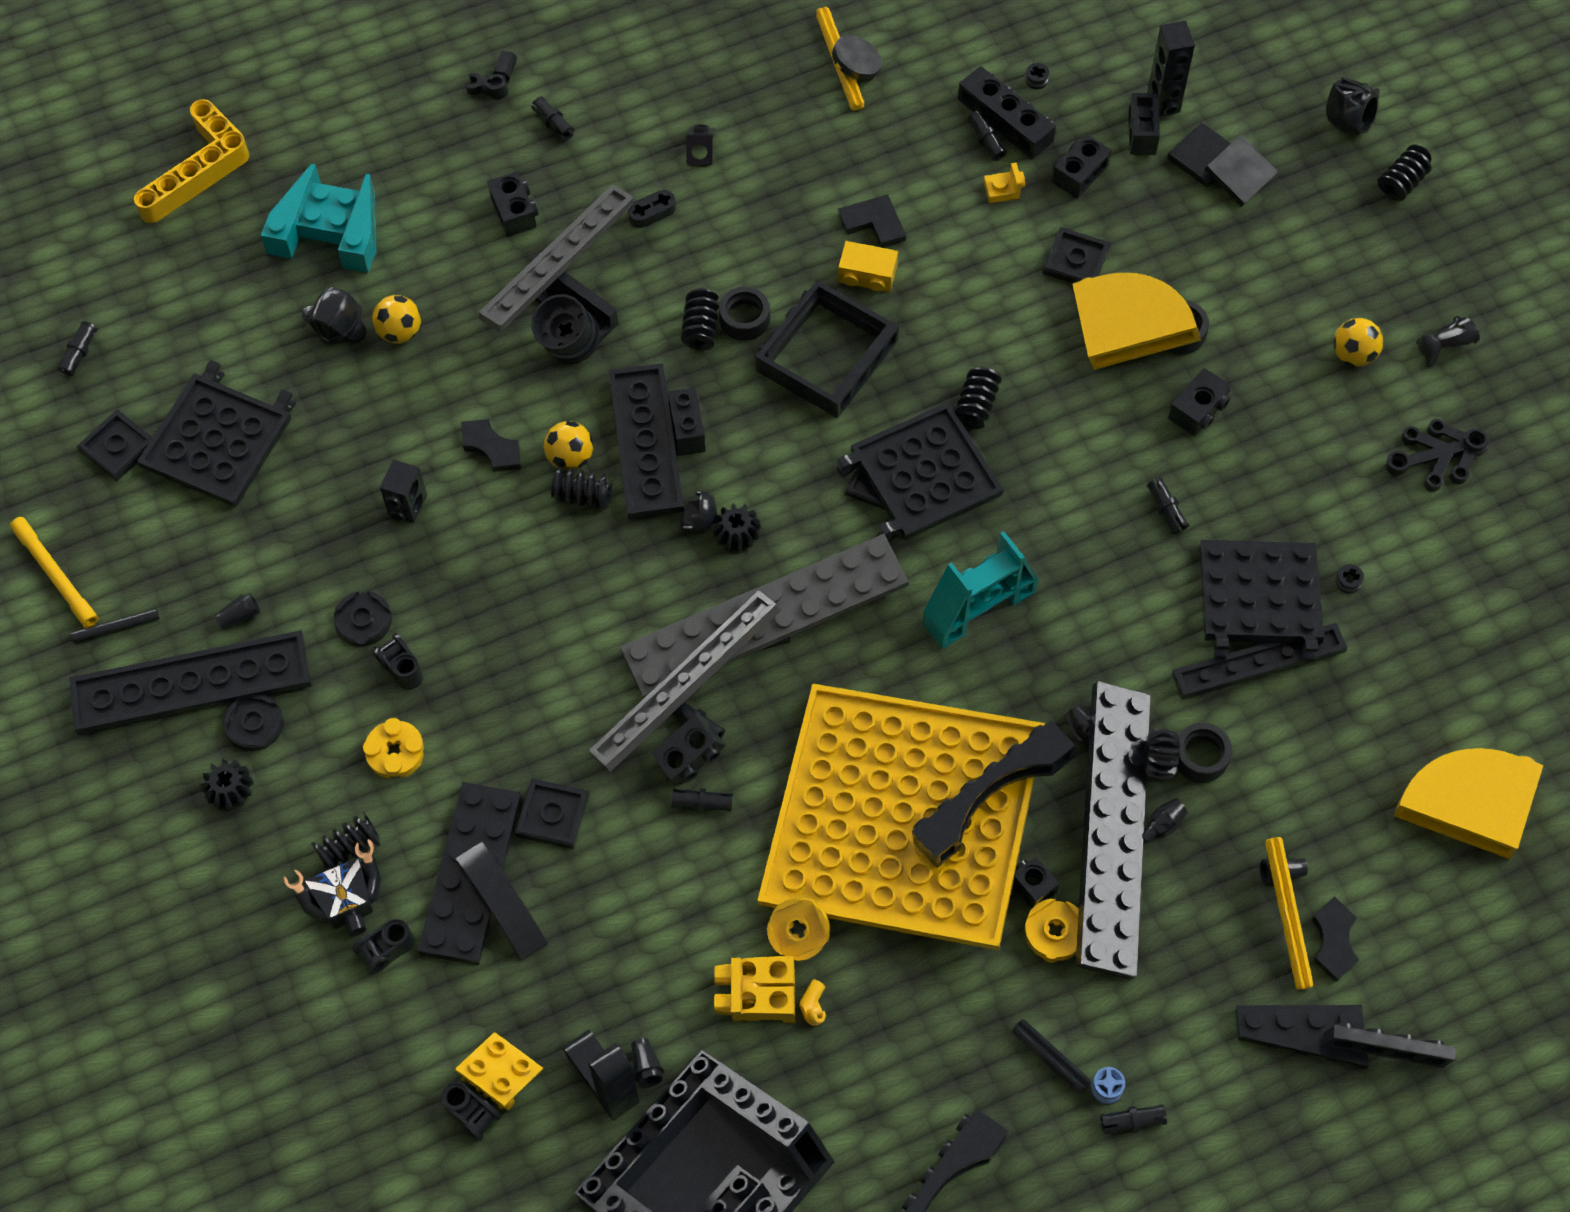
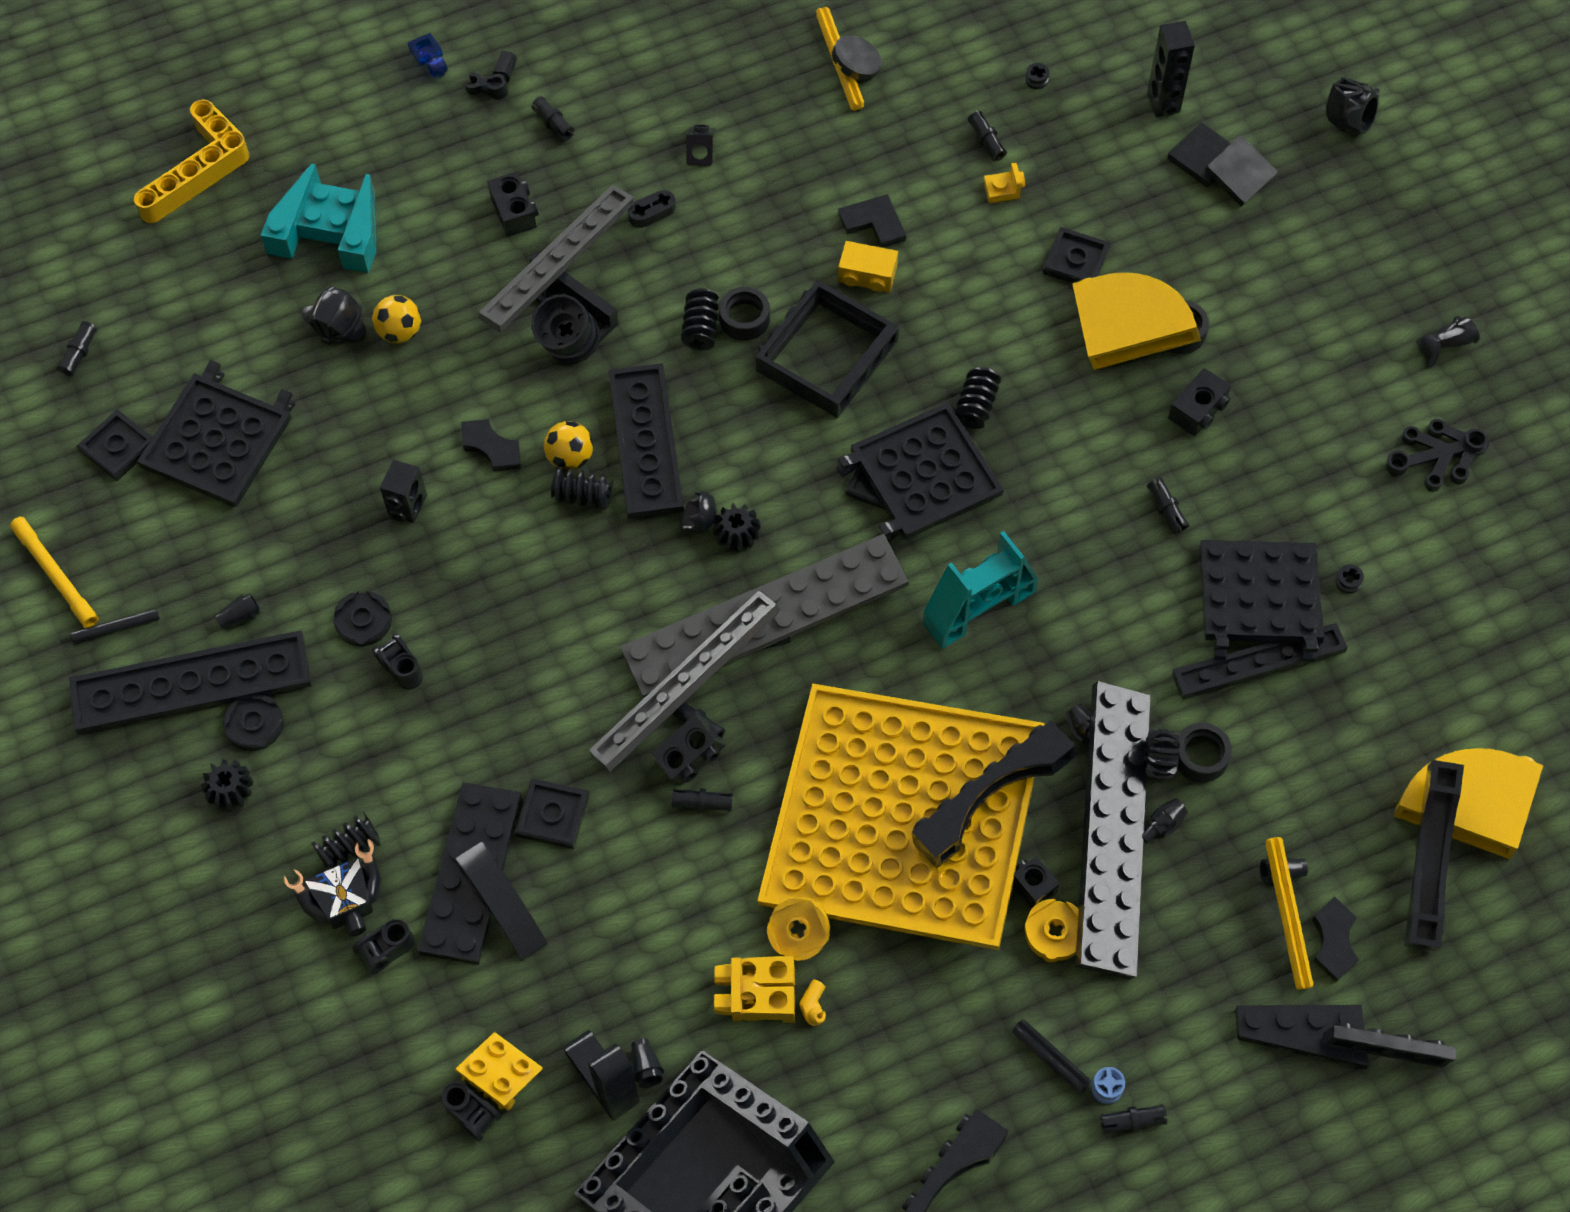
yellow plate [363,718,424,779] -> none
black brick [668,388,706,456] -> none
black brick [958,66,1056,159] -> none
black brick [1052,134,1112,199] -> none
black brick [1128,93,1160,155] -> none
yellow piece [1333,318,1383,367] -> none
black piece [1377,144,1432,201] -> none
none -> clear blue plate [407,33,448,78]
none -> black arch [1404,760,1464,951]

